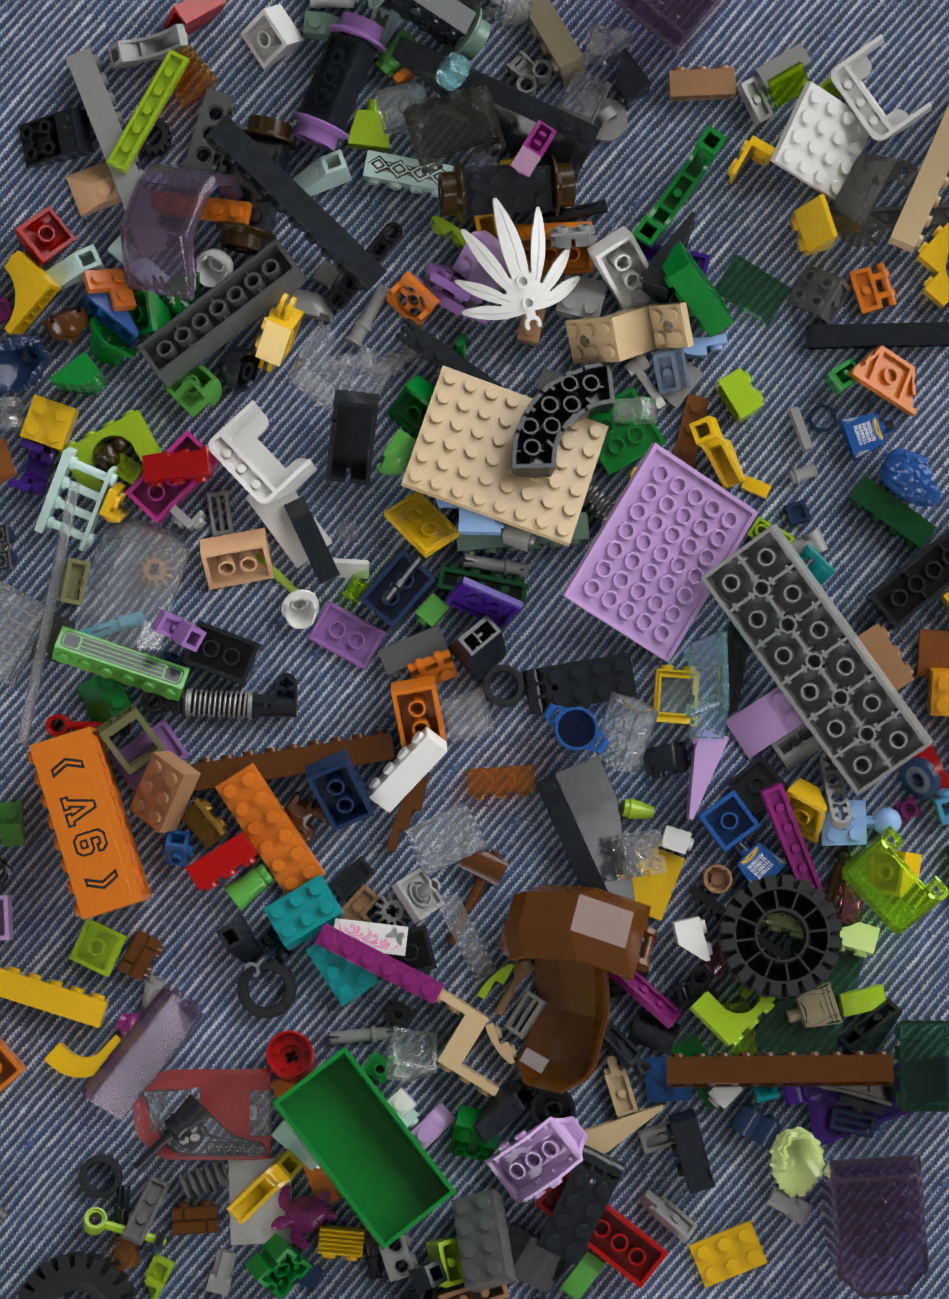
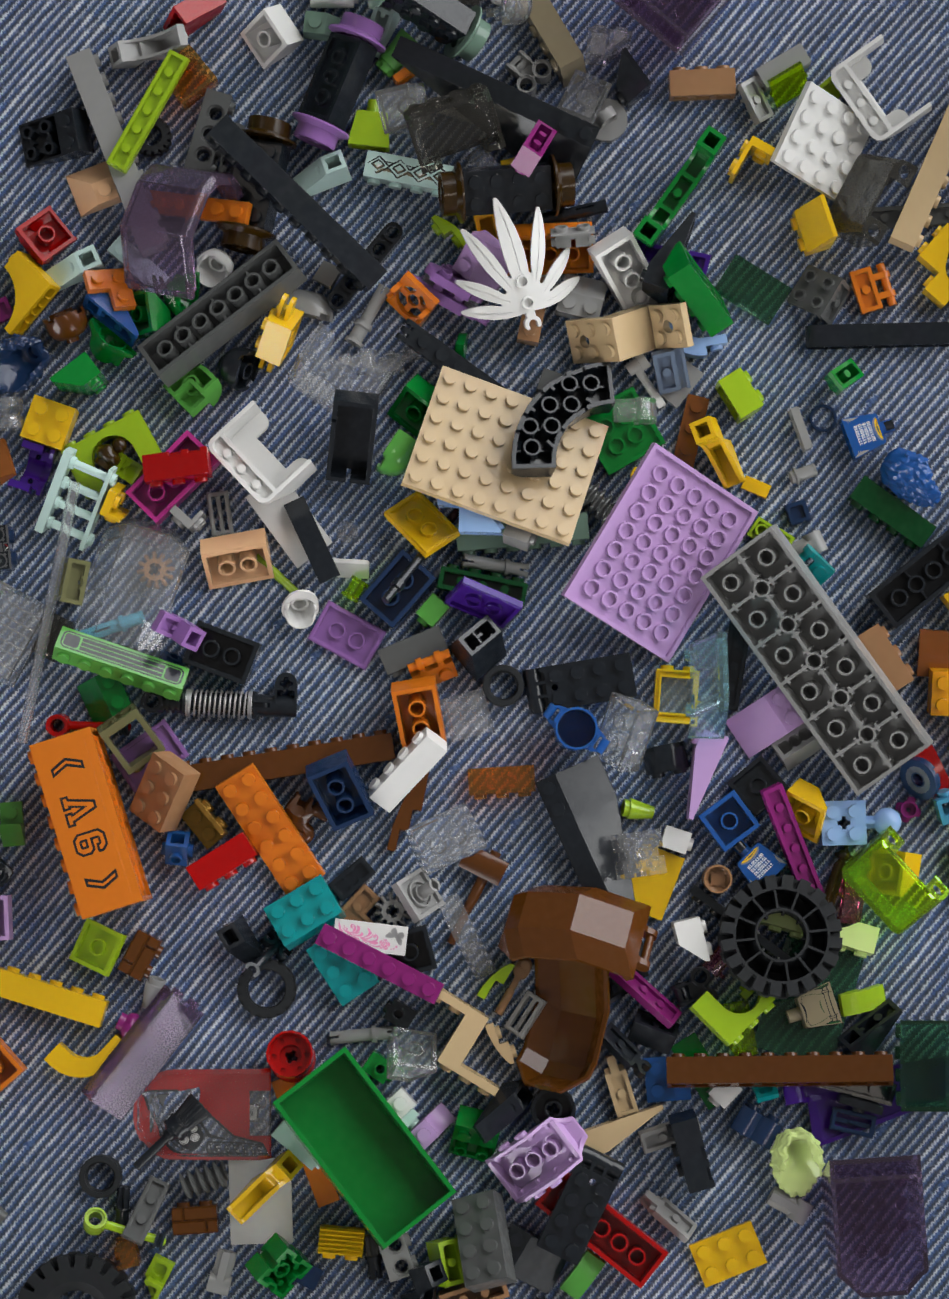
bright green plant [223,864,274,911] -> none
magenta animal [271,1185,338,1250] -> none
clear light blue gear [435,52,471,91] -> none
light grey beam [819,752,852,829] -> none
orange wing [847,346,917,416] -> none

